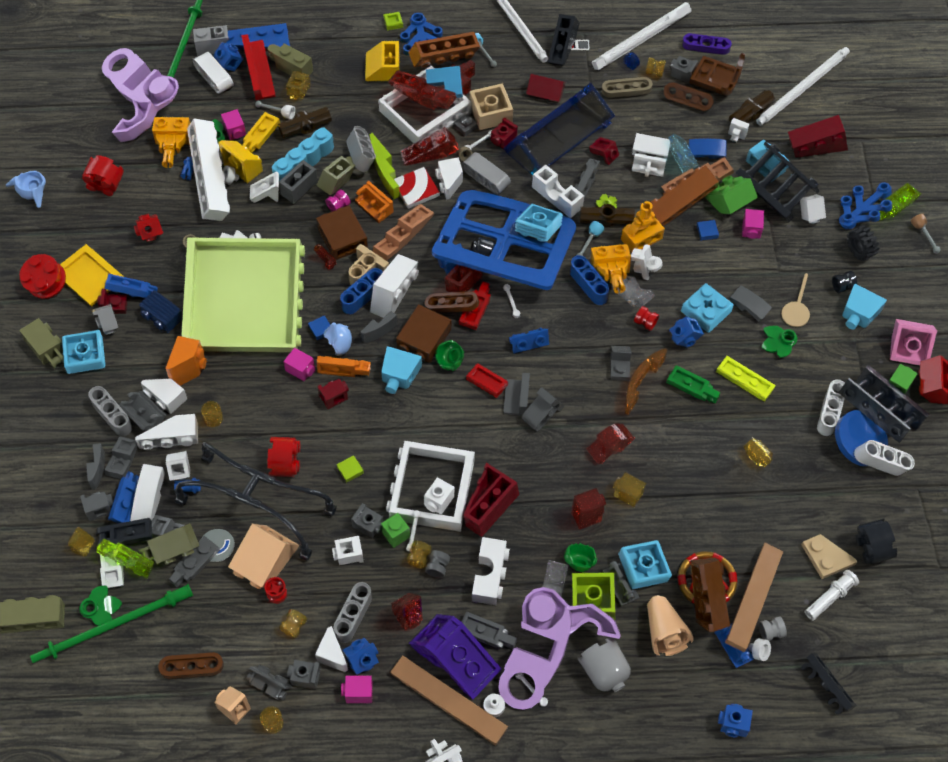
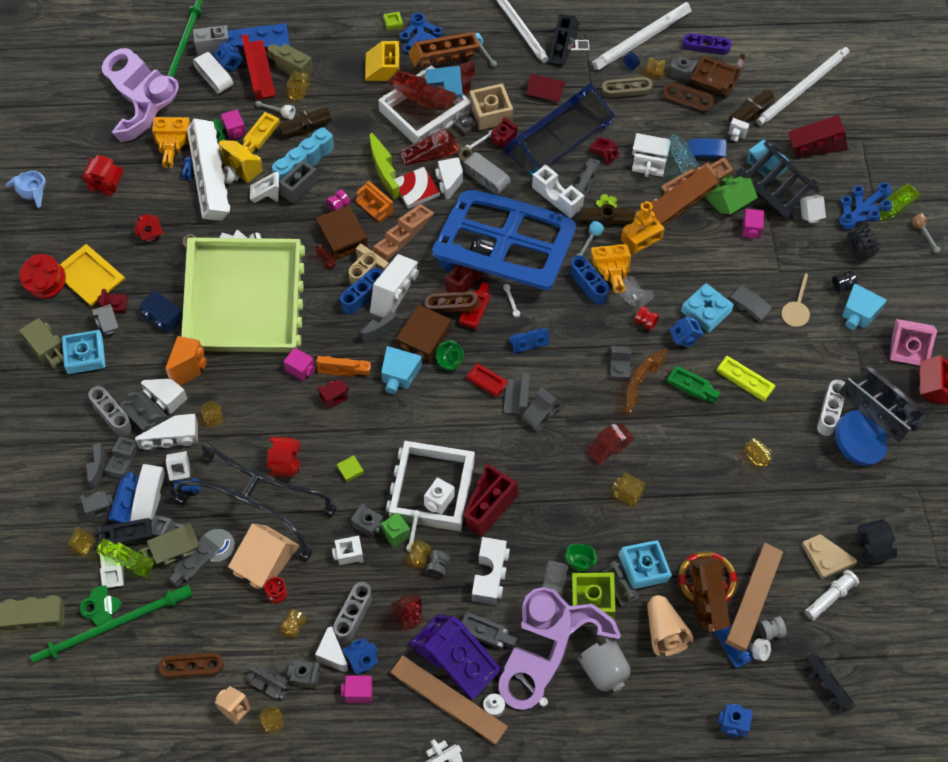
blue hinge [105,274,158,298] -> none
blue tile [308,315,330,340] -> none
olive brick [317,156,356,195] -> none
light blue piece [324,322,352,356] -> none
light grey beam [346,126,376,172] -> none
medium azure brick [515,204,563,242] -> none
clear red brick [571,488,606,530] -> none
white hips [631,245,662,280] -> none
blue tile [696,220,719,240] -> none
green plate [762,326,797,358] -> none
white beam [854,440,915,476] -> none
bright green brick [889,364,917,394] -> none

